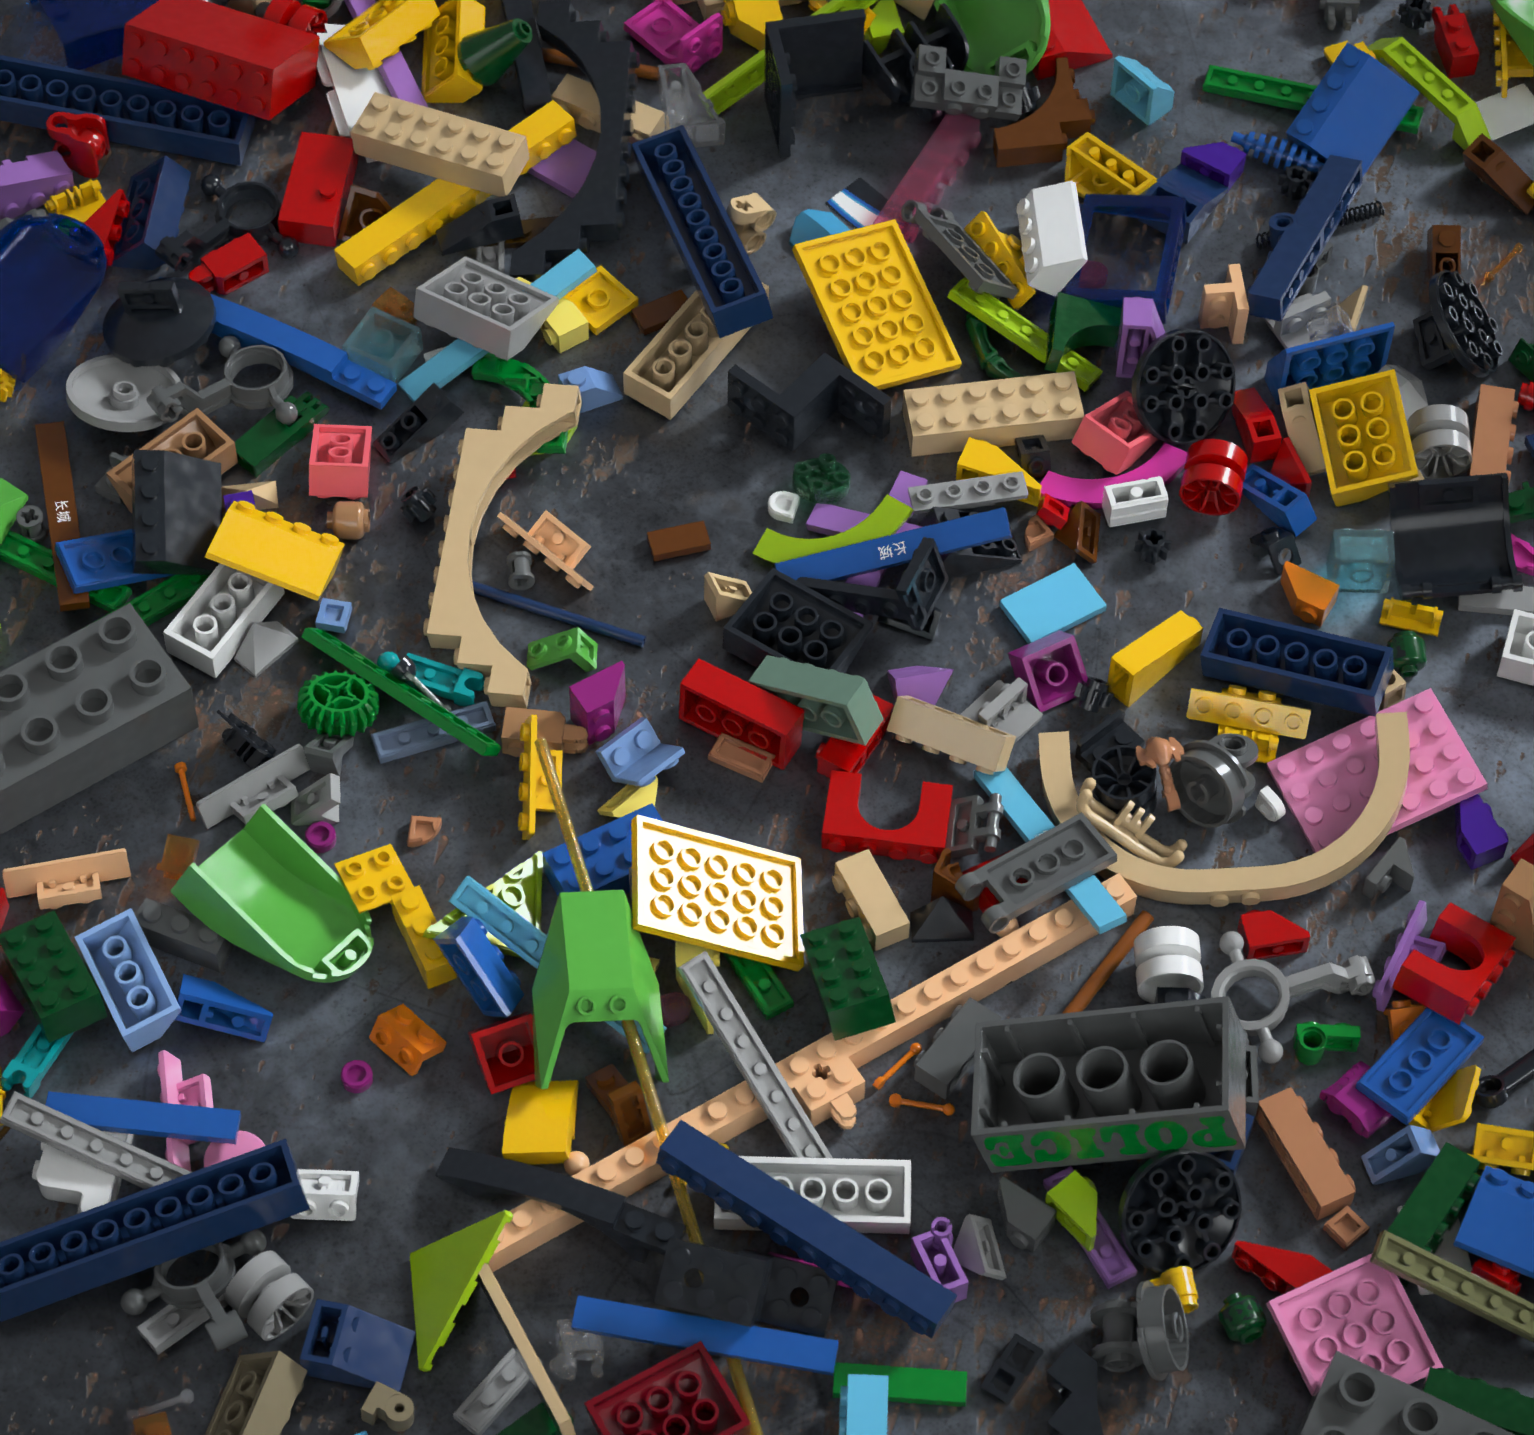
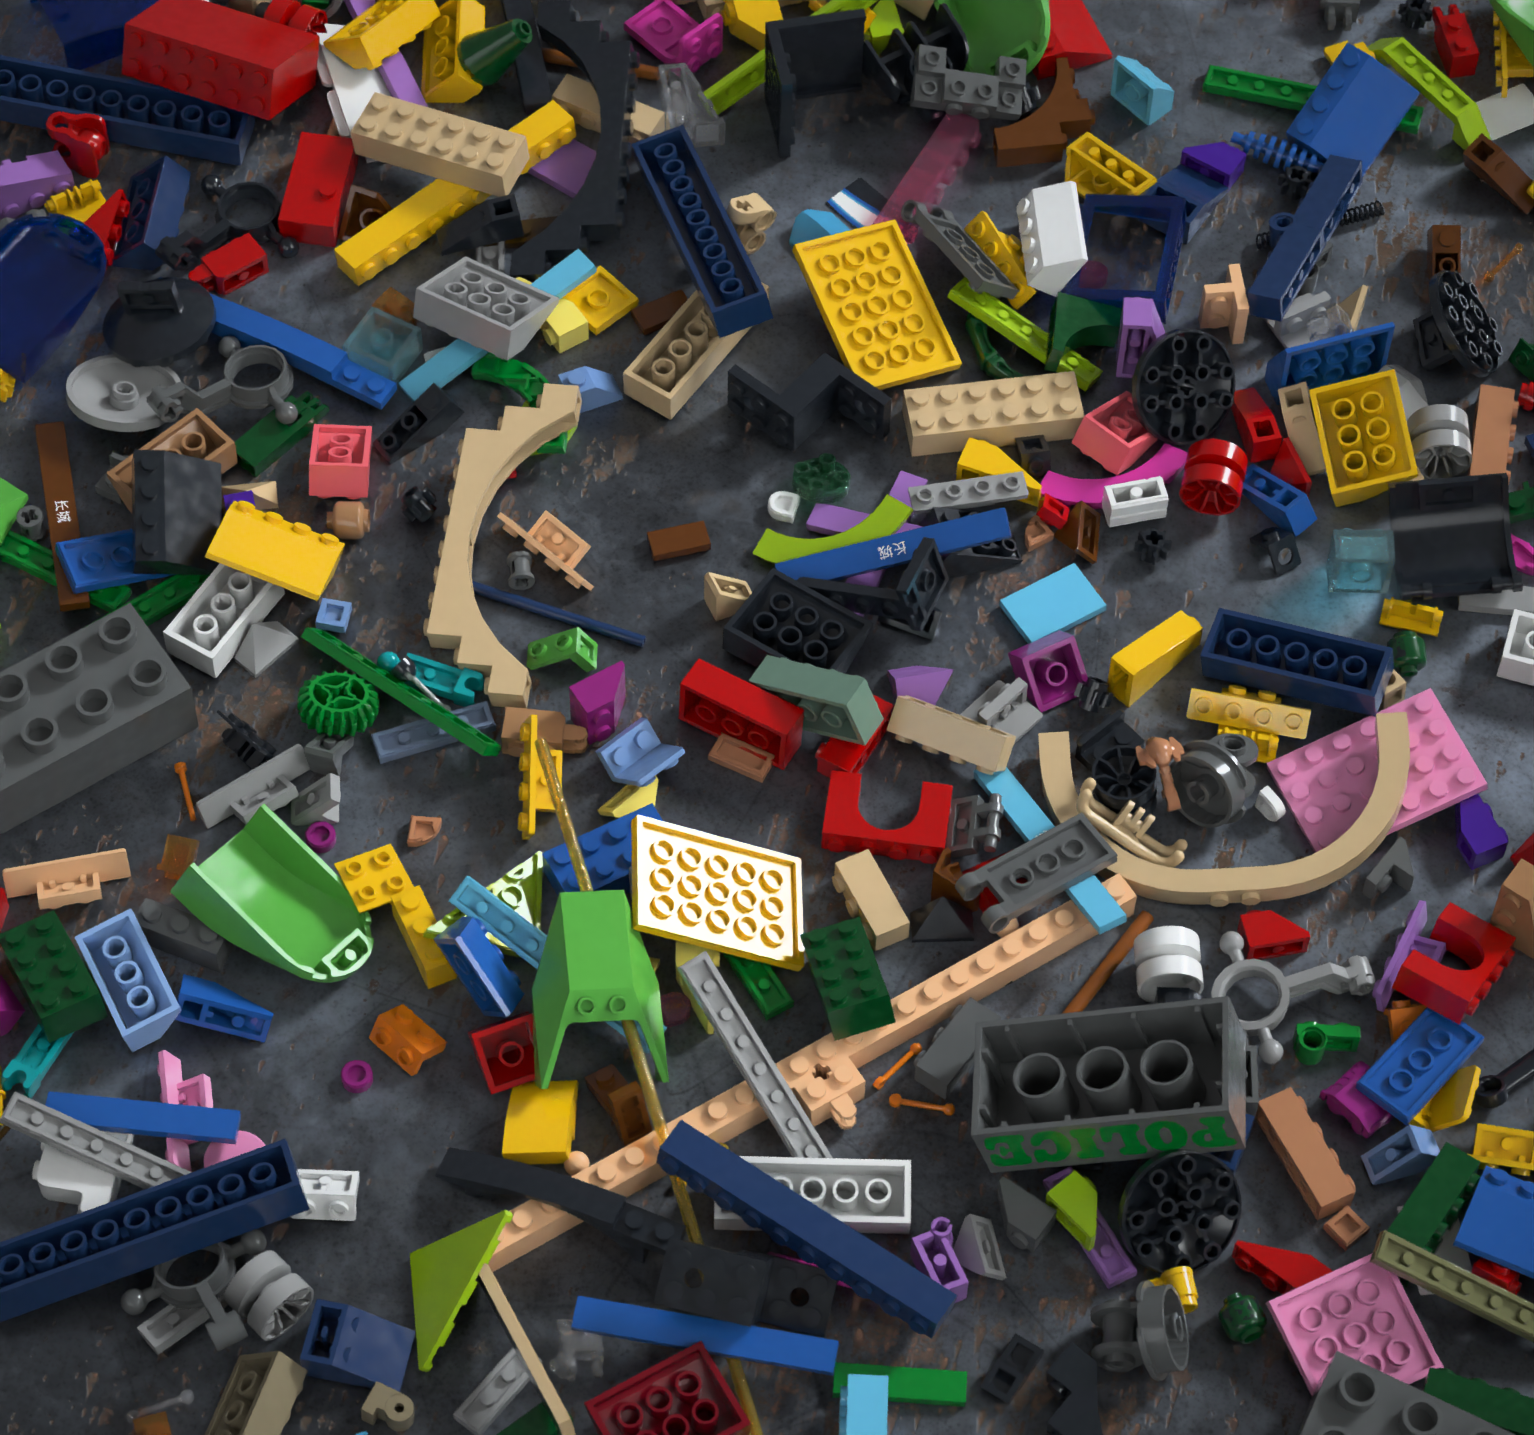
orange slope [1280,561,1340,627] -> none

